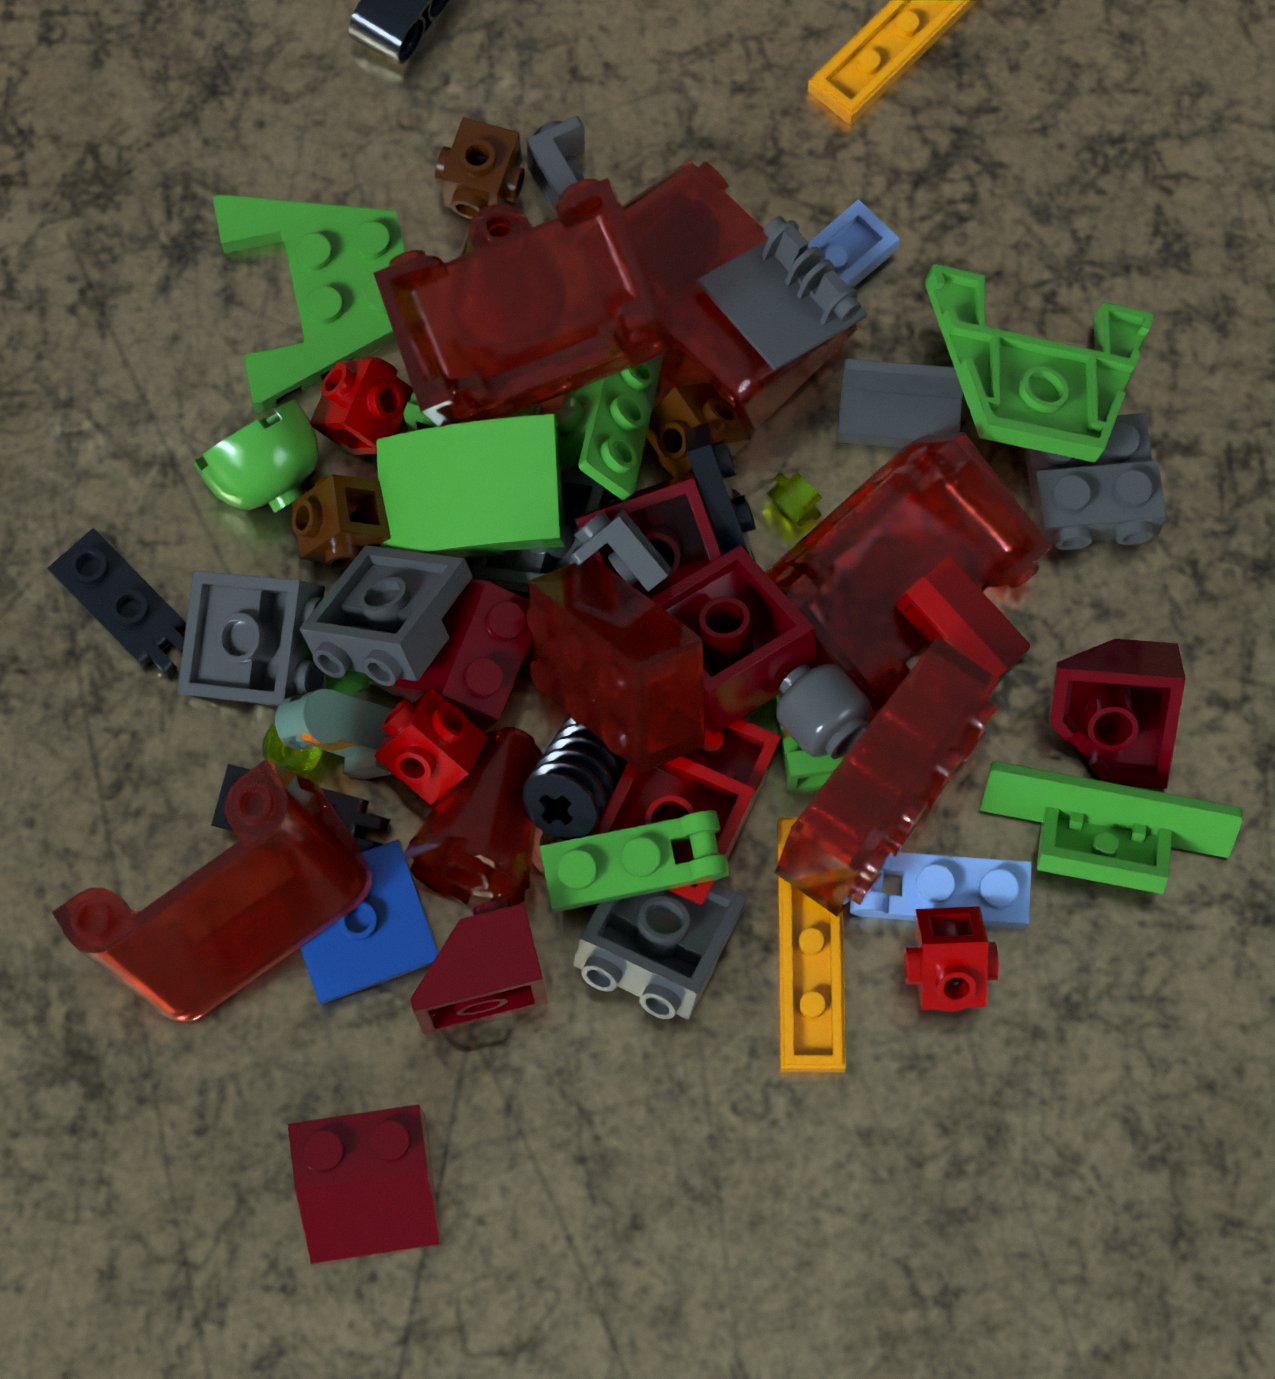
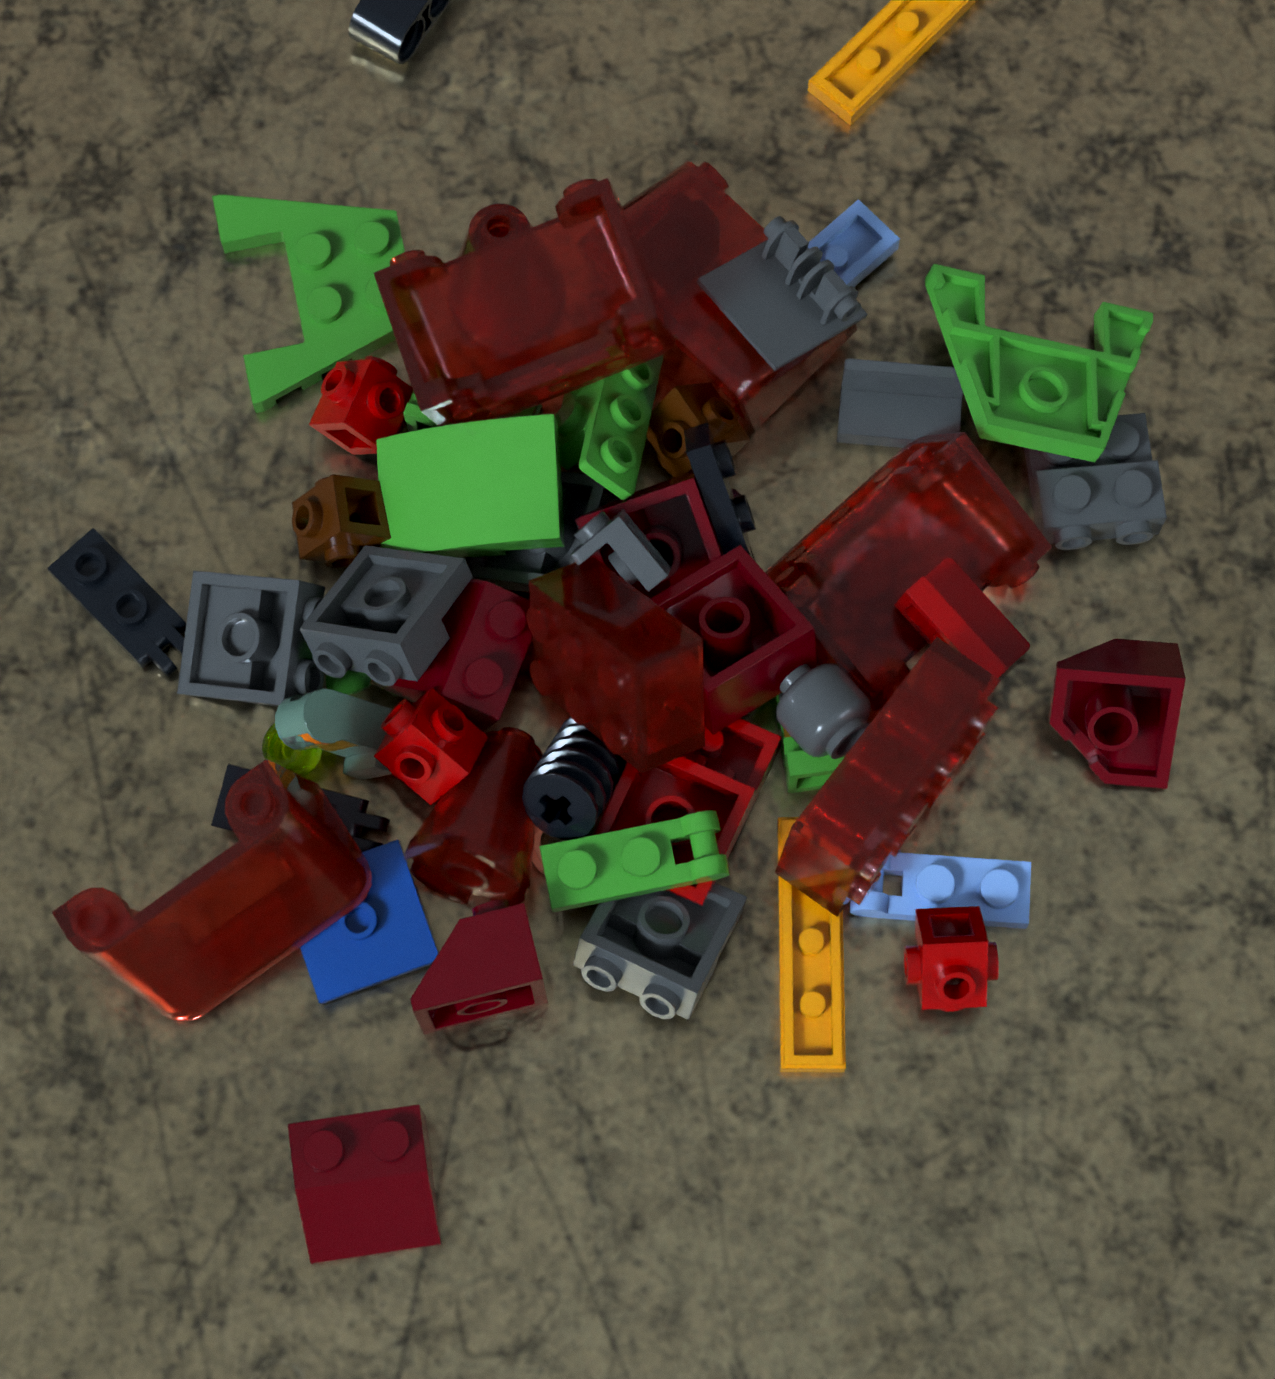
bright green cylinder [192,399,319,513] -> none
reddish brown brick [435,117,525,221] -> none
dark grey bracket [526,116,586,223] -> none
clear neon green plate [766,472,822,528] -> none
bright green bracket [980,761,1243,894] -> none

